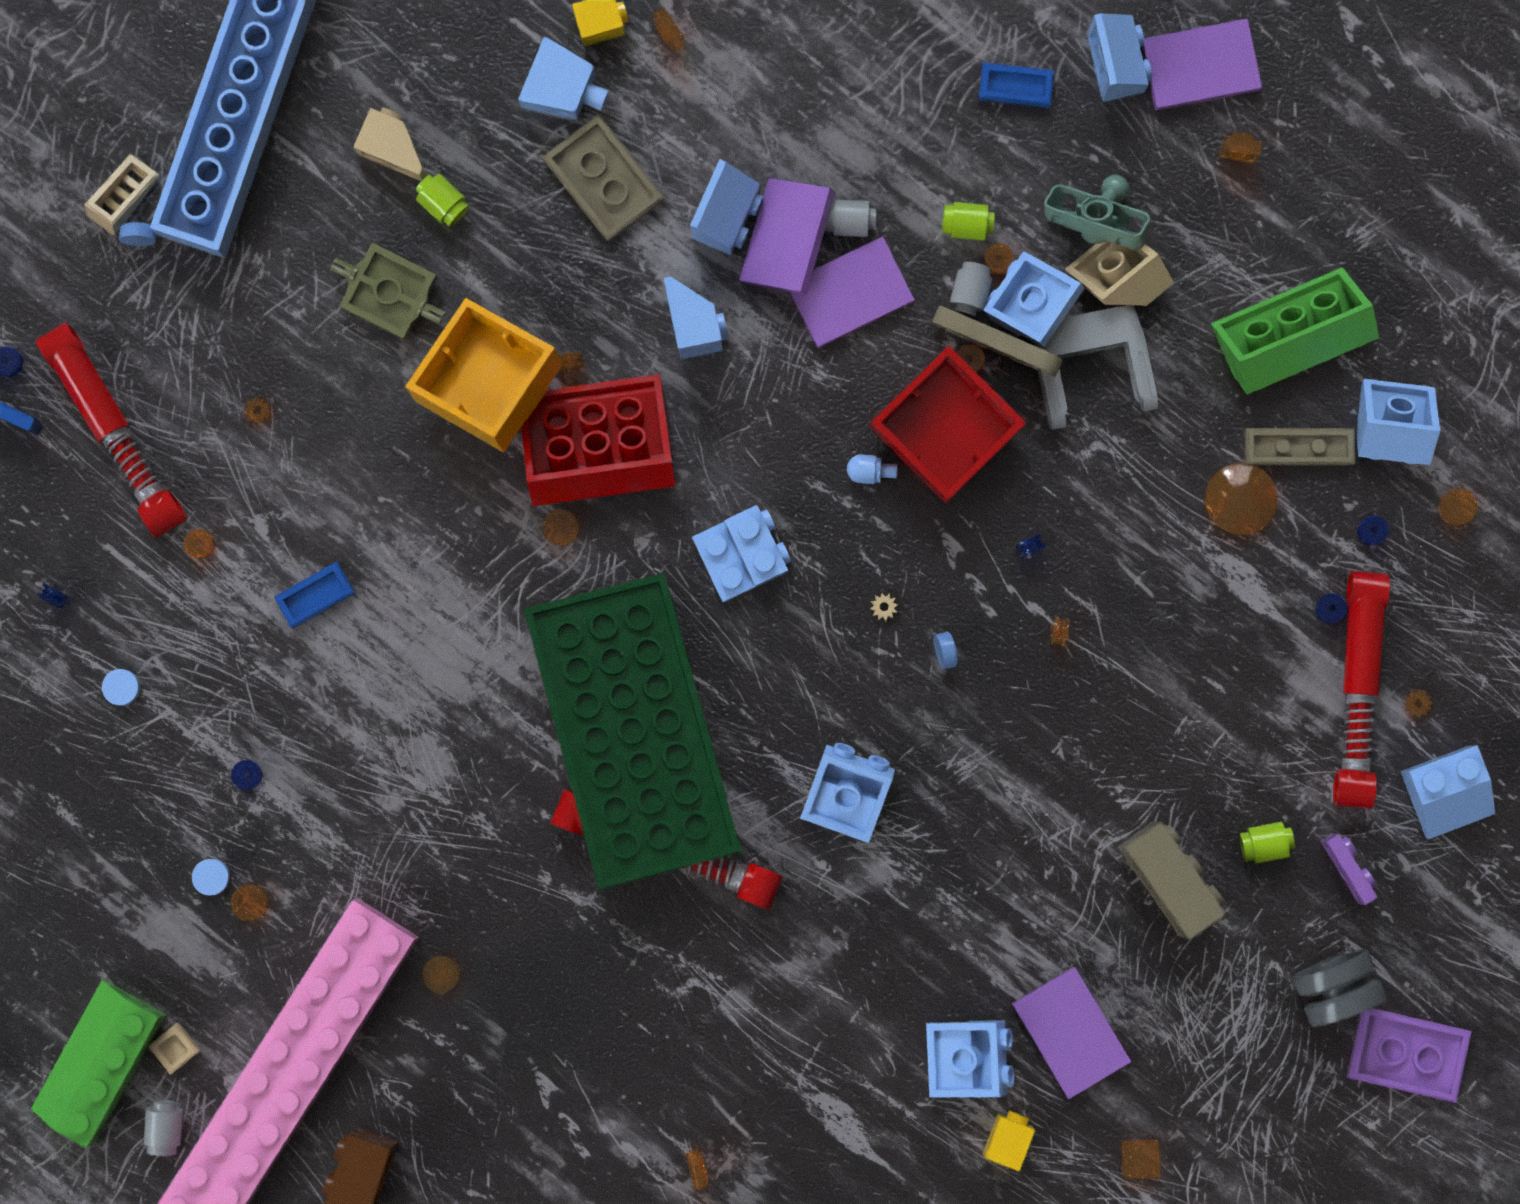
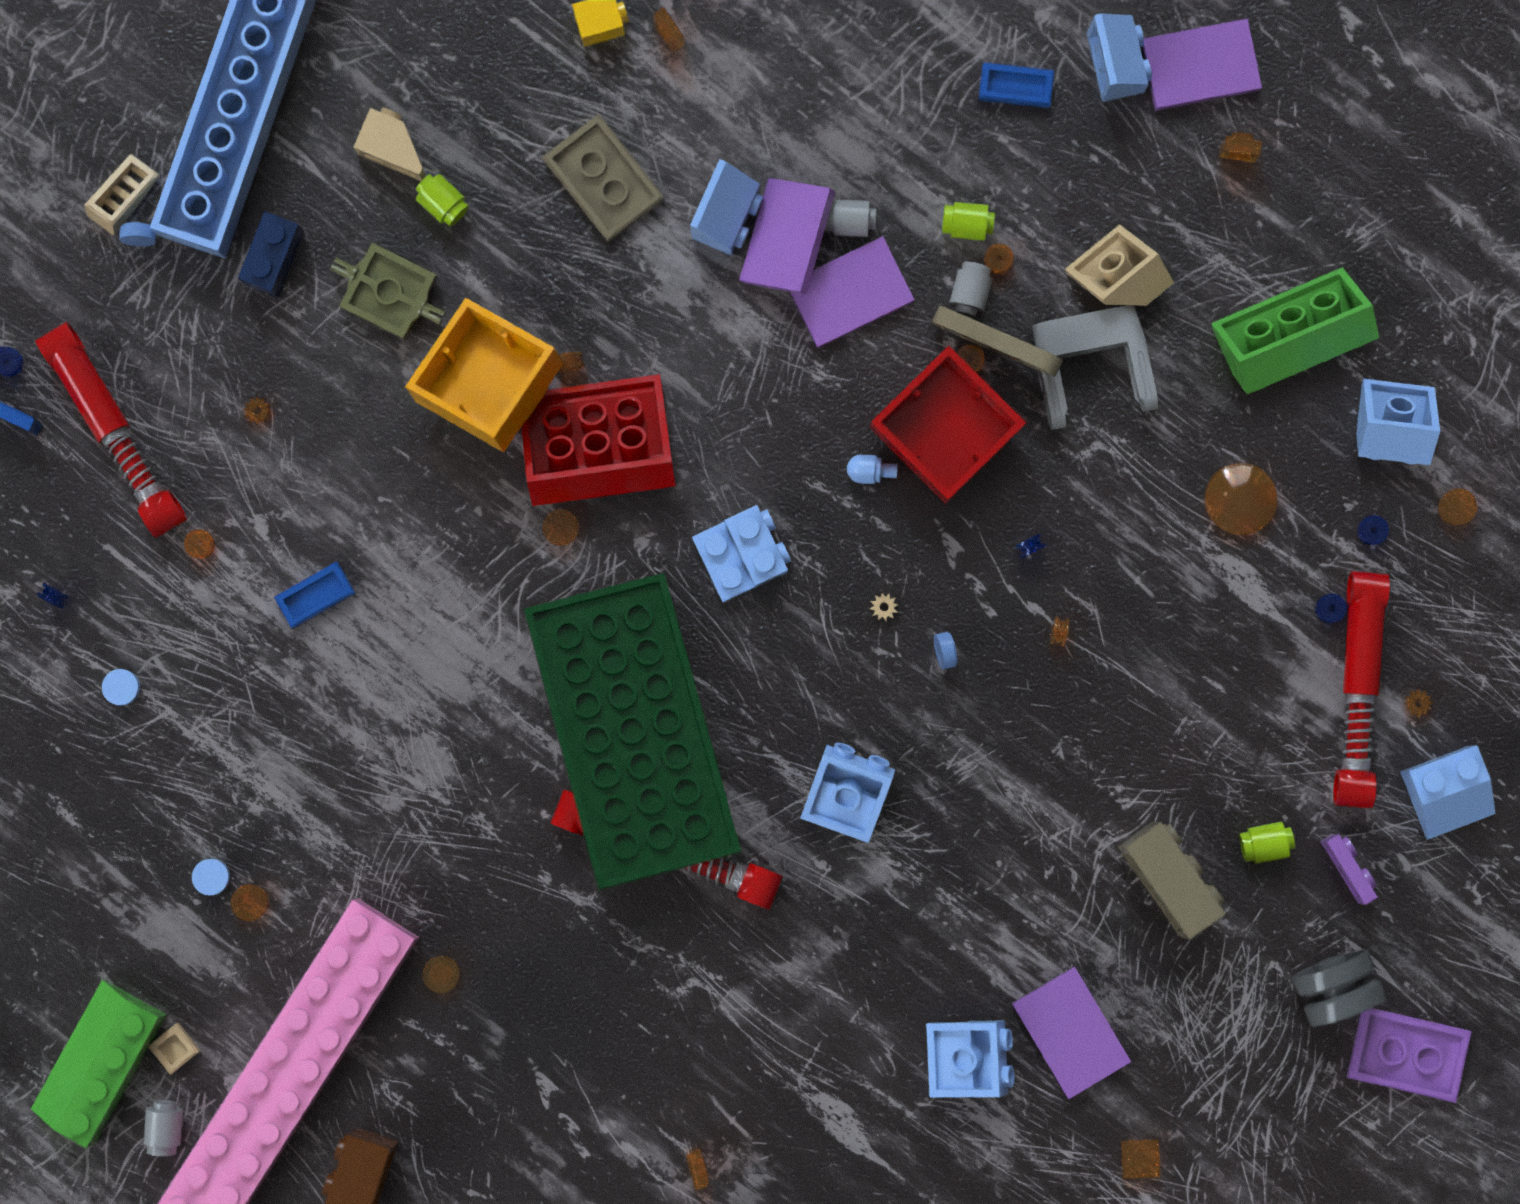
clear blue piece [231,760,262,789] -> none
light blue torso [518,37,609,119] -> none
light blue slope [664,276,728,360] -> none
light blue plate [983,251,1085,348] -> none
yellow brick [983,1110,1035,1172] -> none
sand green piece [1044,175,1150,250] -> none
dark tan tile [1244,428,1355,466] -> none
none -> dark blue brick [238,211,304,298]

